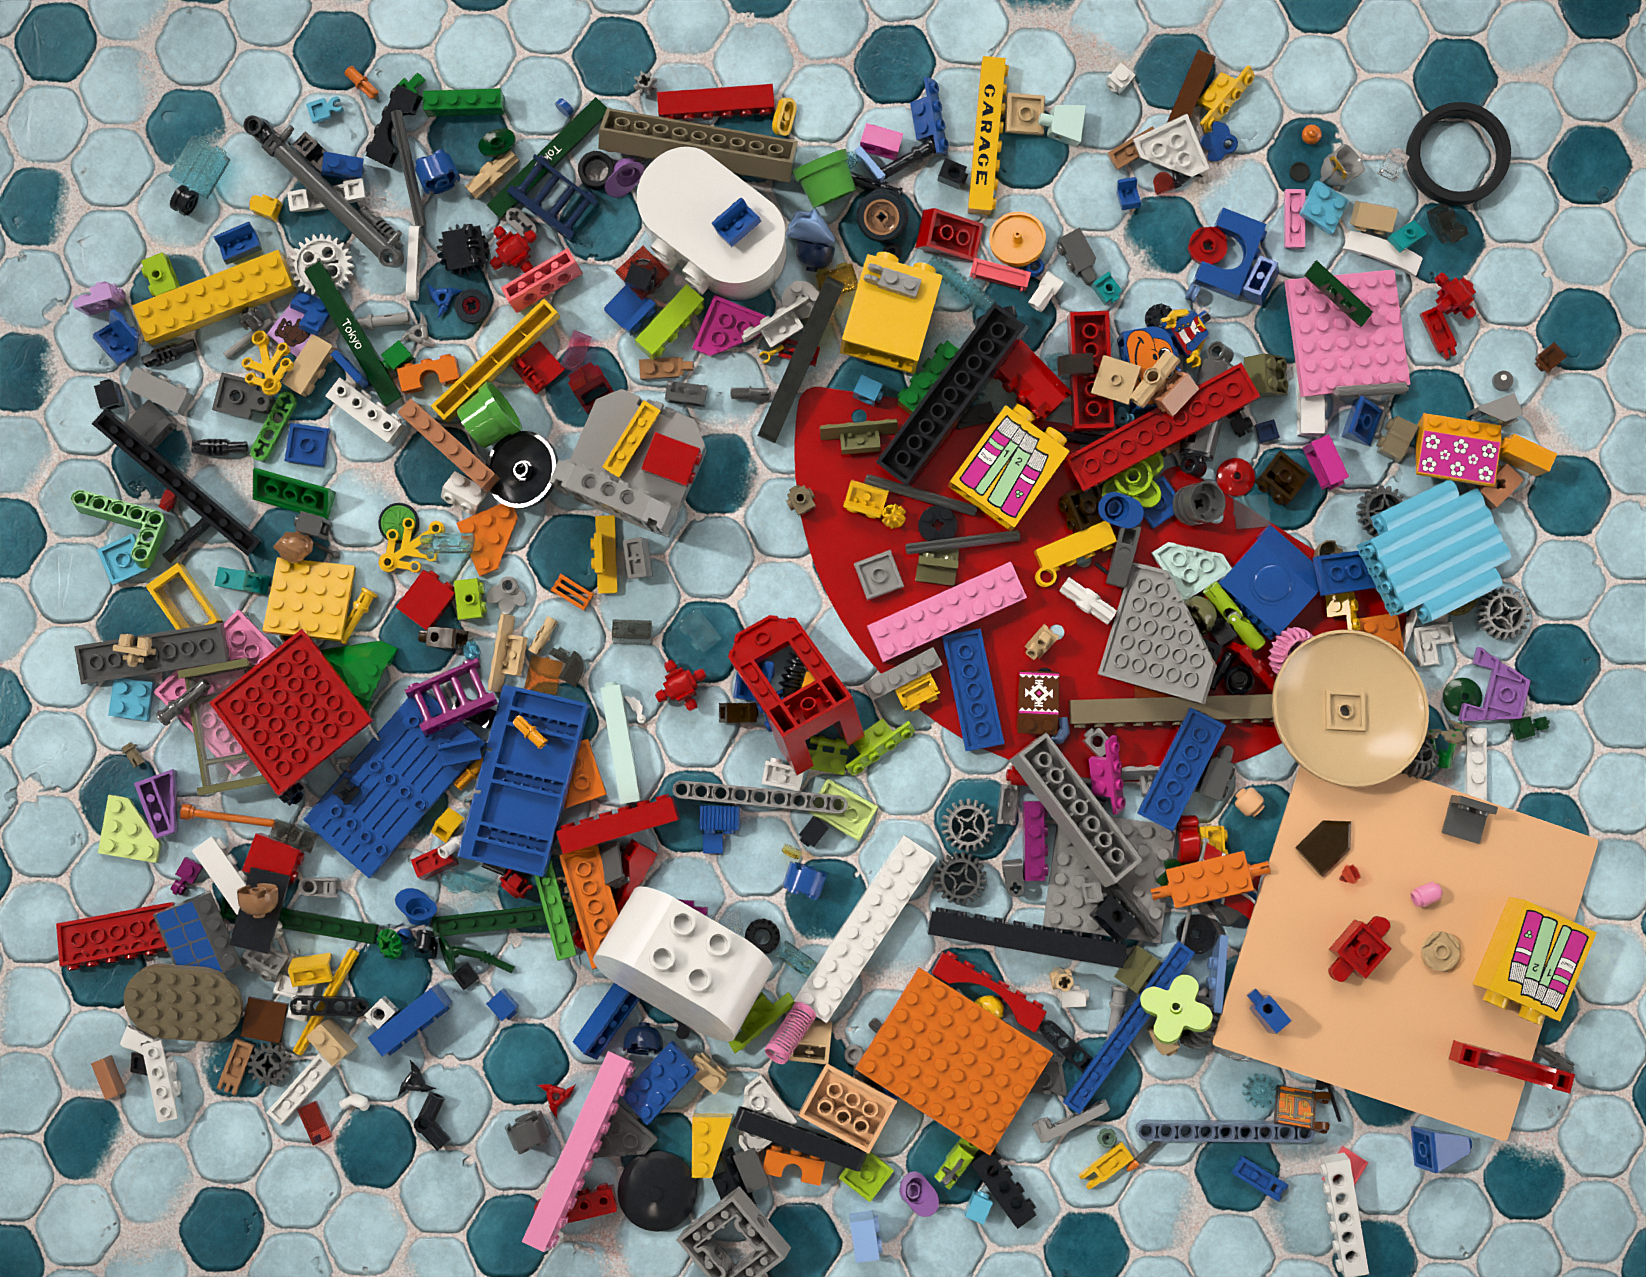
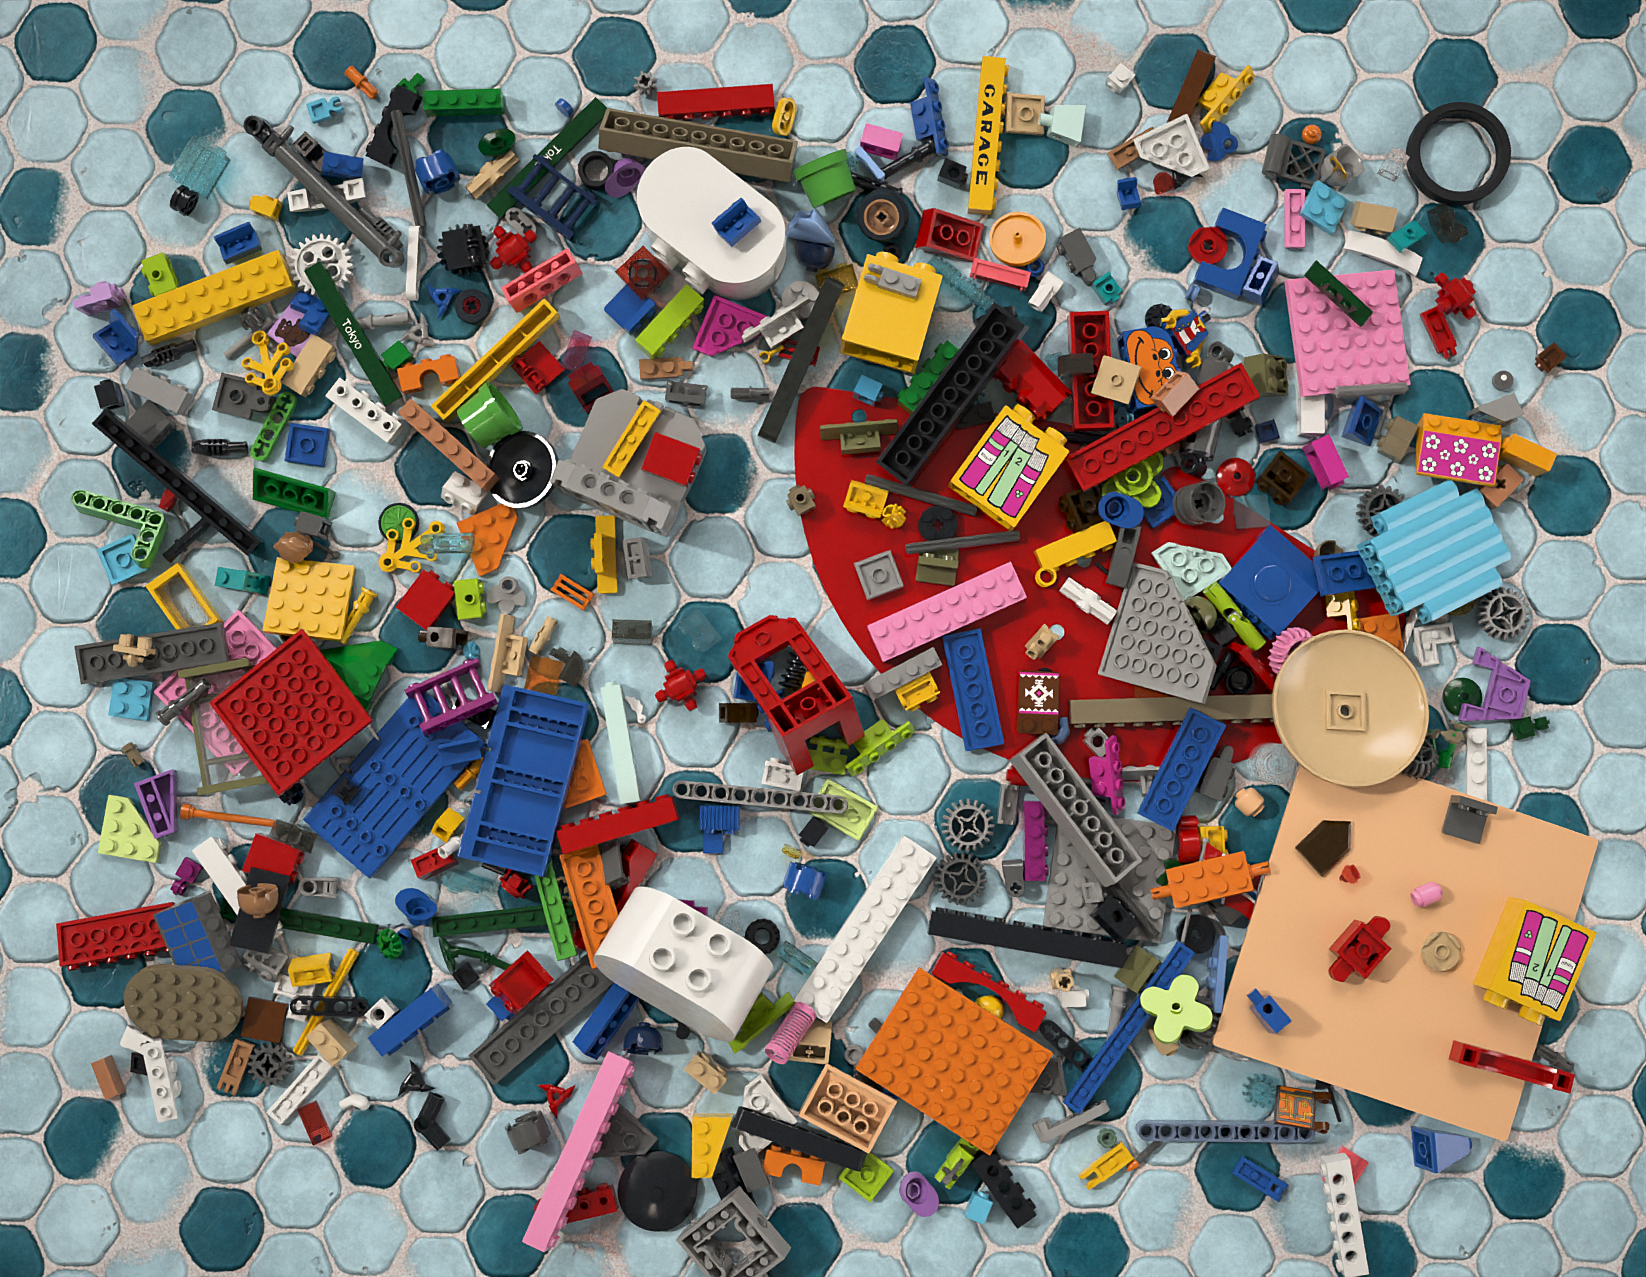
blue tile [330,350,370,390] -> none
black piece [413,929,438,959] -> none
light orange axle [513,715,548,749] -> none
blue plate [621,1041,700,1125] -> none
black brick [624,263,656,294] -> none
light blue brick [849,1210,883,1263] -> none
tan piece [1129,351,1180,408] -> none
none -> dark grey plate [468,954,614,1086]
none -> red panel [489,950,554,1015]
none -> clear wheel [1248,742,1297,785]
none -> dark grey piece [1262,134,1326,190]

